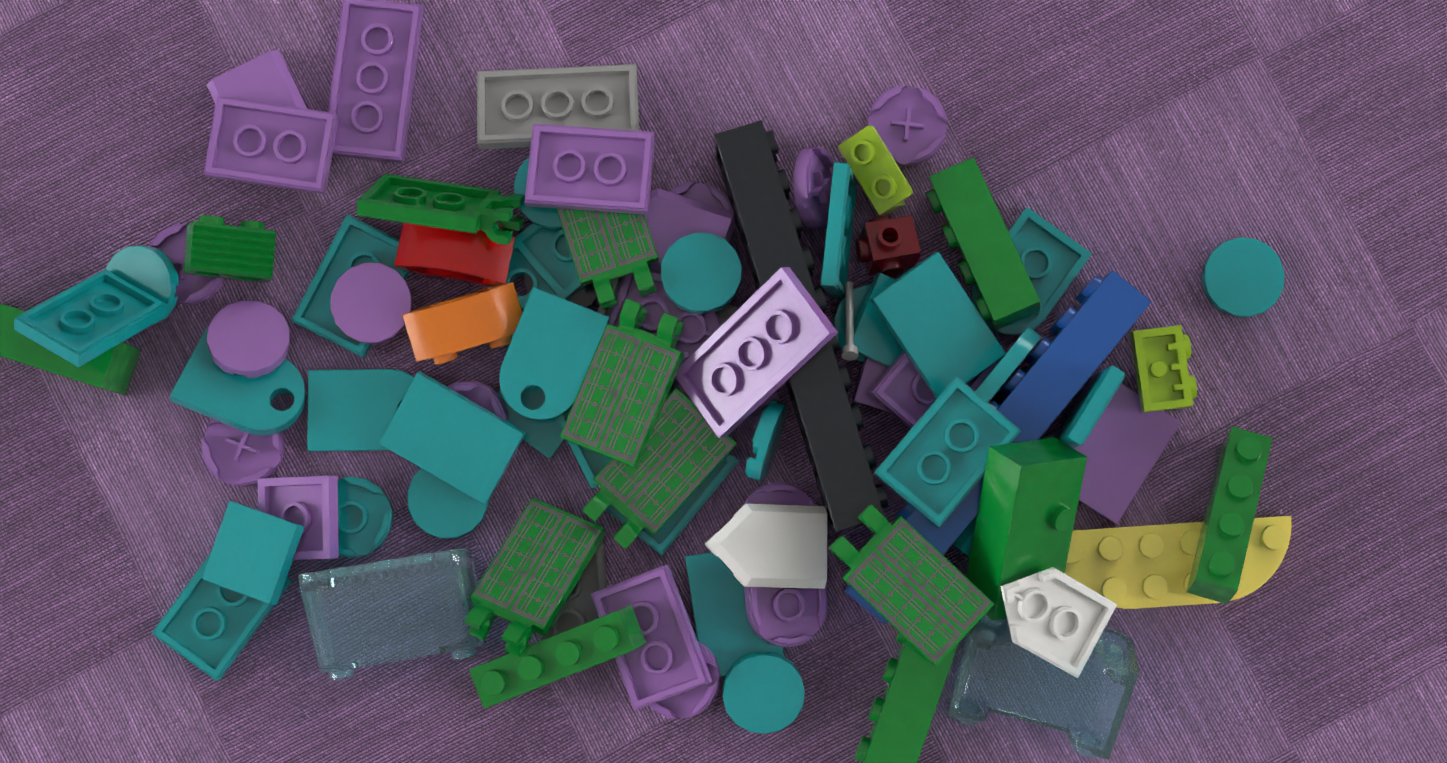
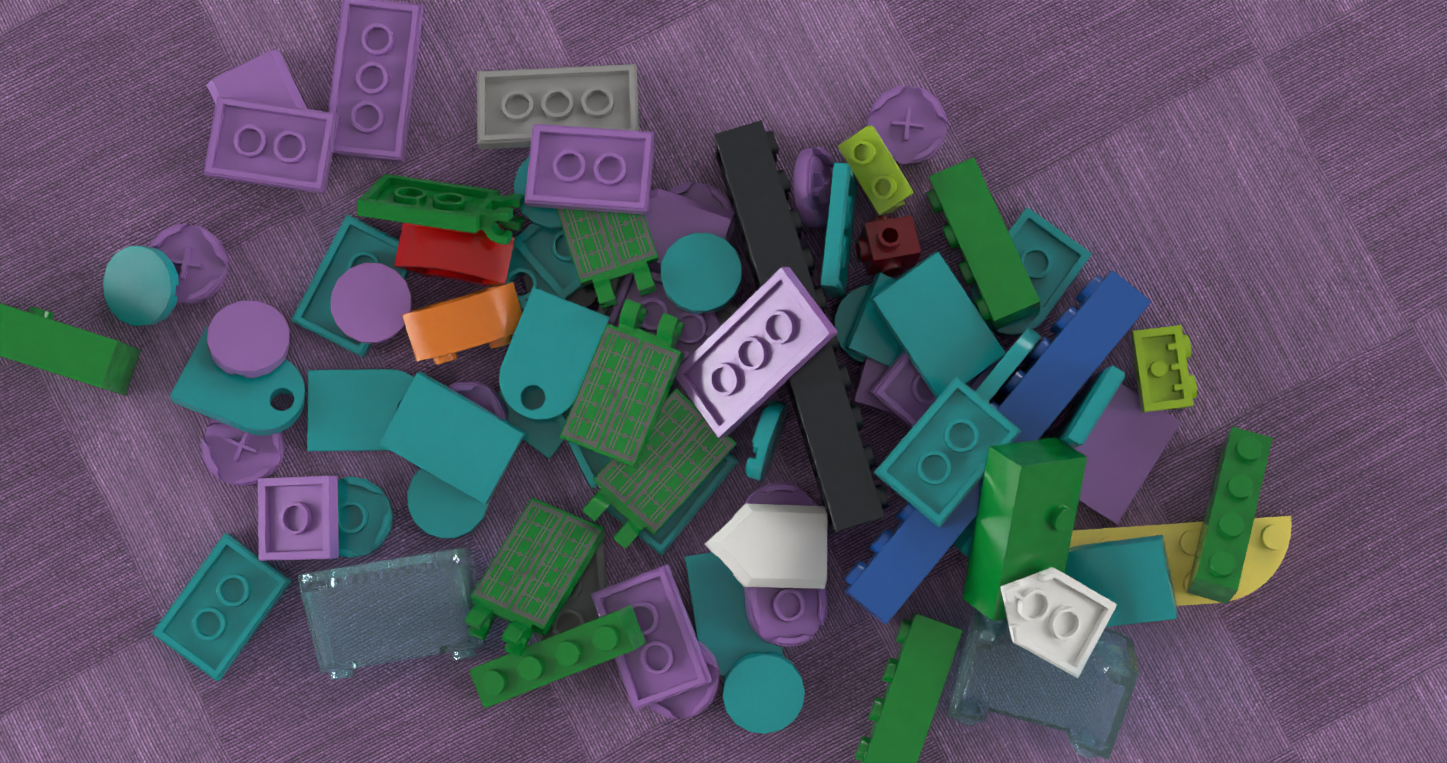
teal tile [14,269,167,367] -> none
green brick [184,215,276,283] -> none
teal tile [202,501,305,606] -> none
tile [828,505,994,667] -> none
light grey piece [842,282,858,360] -> none
teal tile [1201,237,1285,318] -> none
none -> teal tile [1064,535,1178,627]

